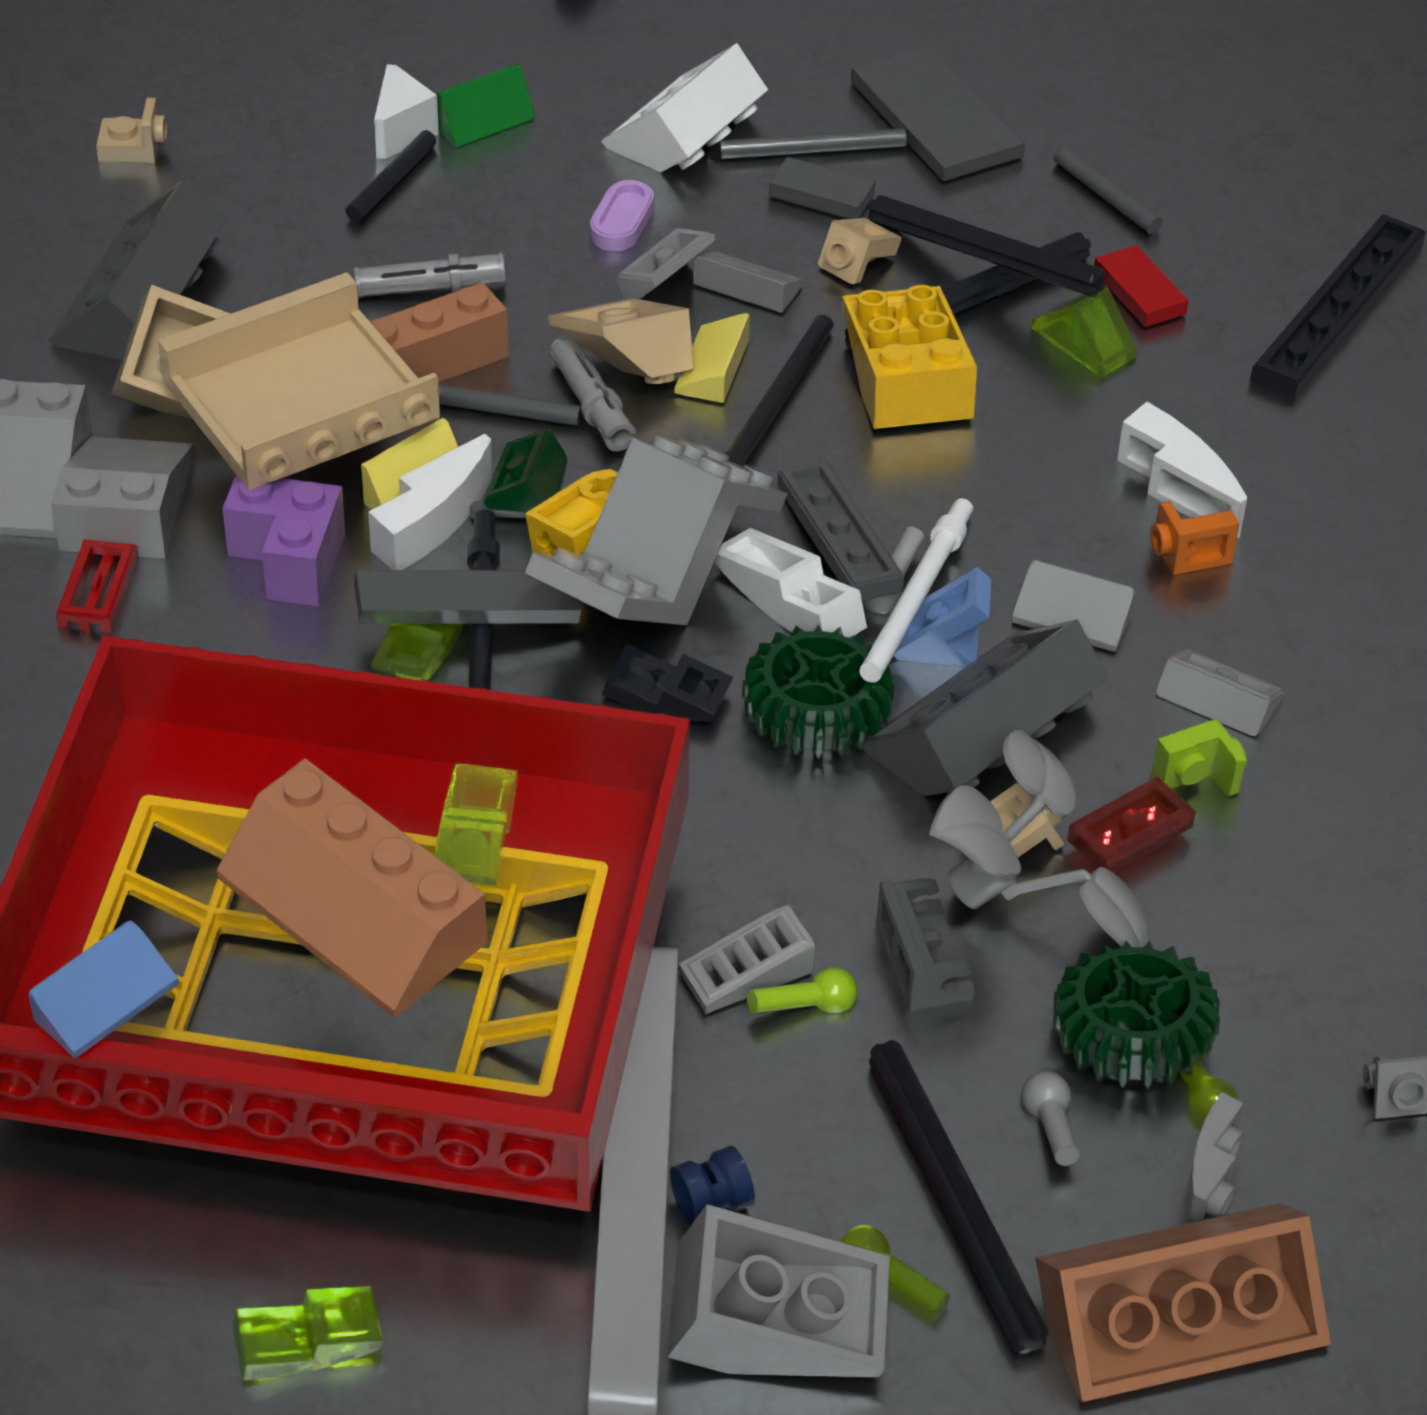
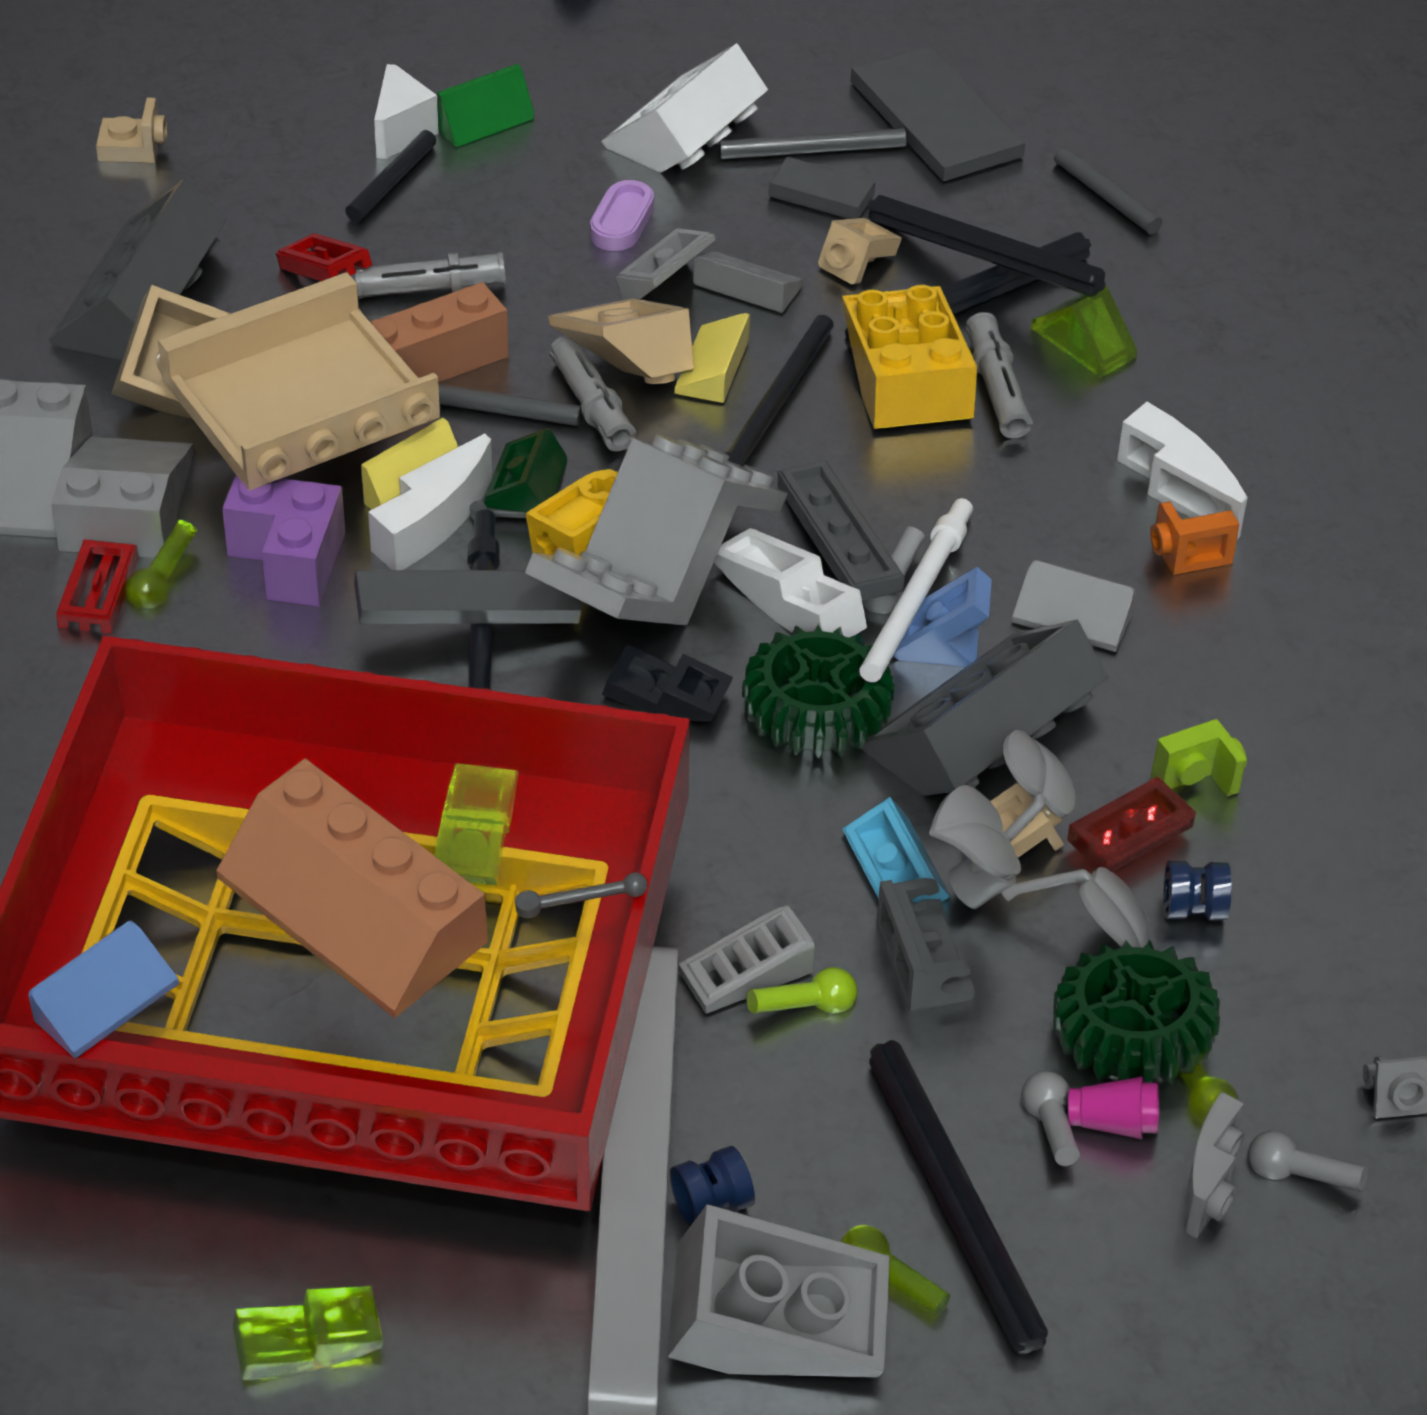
clear neon green slope [371,624,465,680] -> none
nougat slope [1035,1203,1331,1402] -> none
red tile [1094,245,1189,327] -> none
light grey slope [1156,649,1285,736] -> none
black tile [1250,214,1426,399] -> none
none -> clear neon green bar [125,520,197,608]
none -> red tile [275,233,372,281]
none -> dark grey hinge [515,872,647,918]
none -> medium azure slope [842,797,951,902]
none -> light grey pin [965,312,1033,439]
none -> dark pink cone [1068,1076,1159,1140]
none -> dark blue wheel [1163,860,1232,921]
none -> light grey bar [1247,1131,1368,1192]

